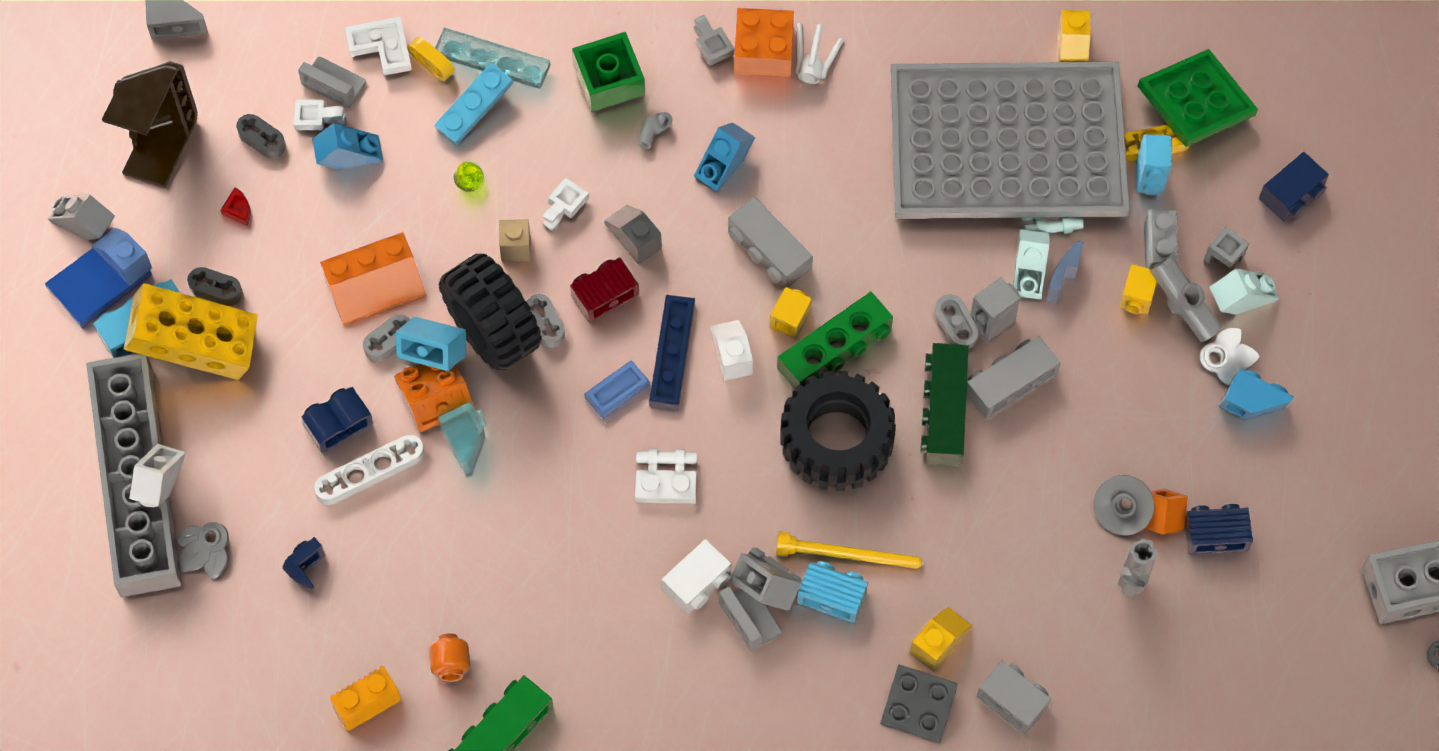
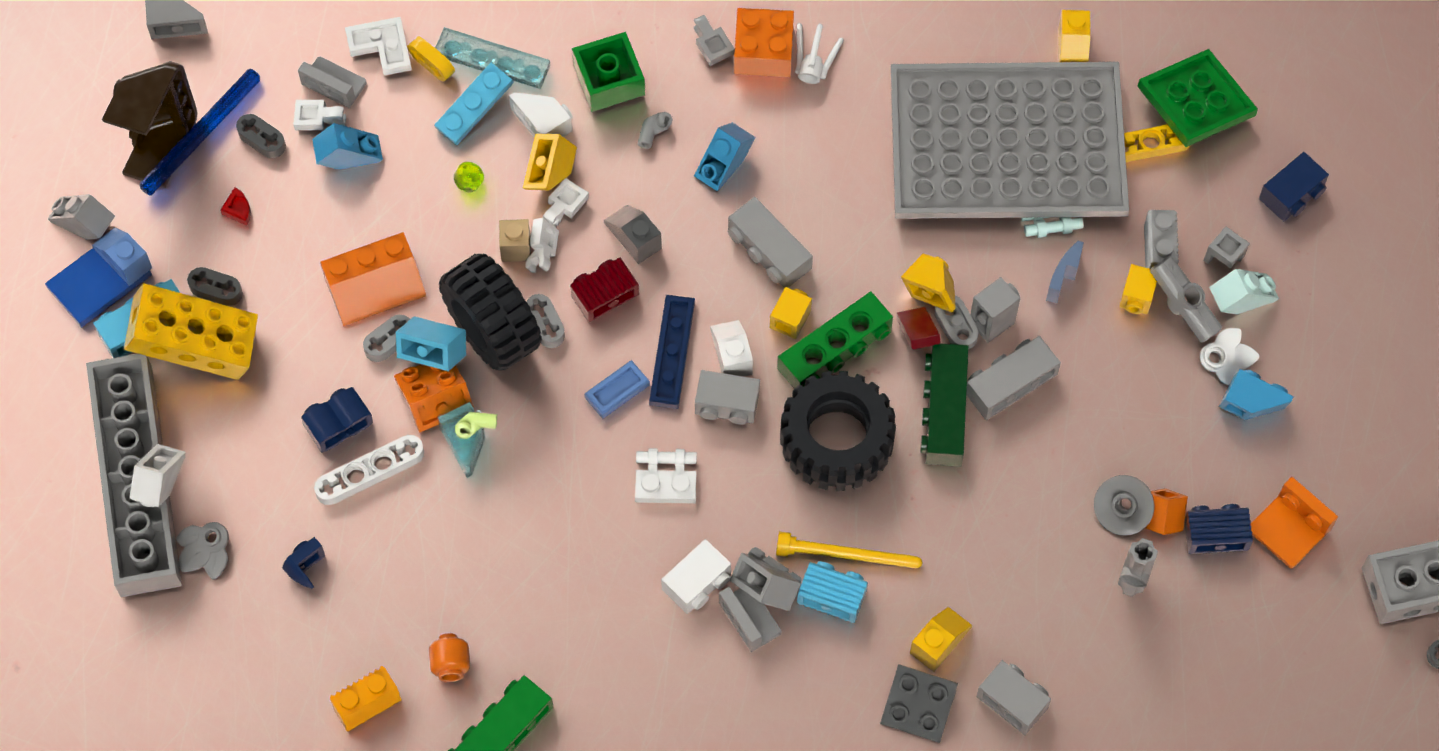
light aqua slope [1013,229,1049,299] -> none
medium azure brick [1136,134,1173,196] -> none
none -> clear blue axle [139,68,260,196]
none -> yellowish green arm [455,412,497,439]
none -> white slope [509,92,573,137]
none -> yellow slope [522,134,577,191]
none -> white plate [526,218,559,273]
none -> light grey brick [695,370,760,425]
none -> dark red tile [897,307,941,350]
none -> yellow slope [901,253,956,313]
none -> orange bracket [1251,476,1338,569]

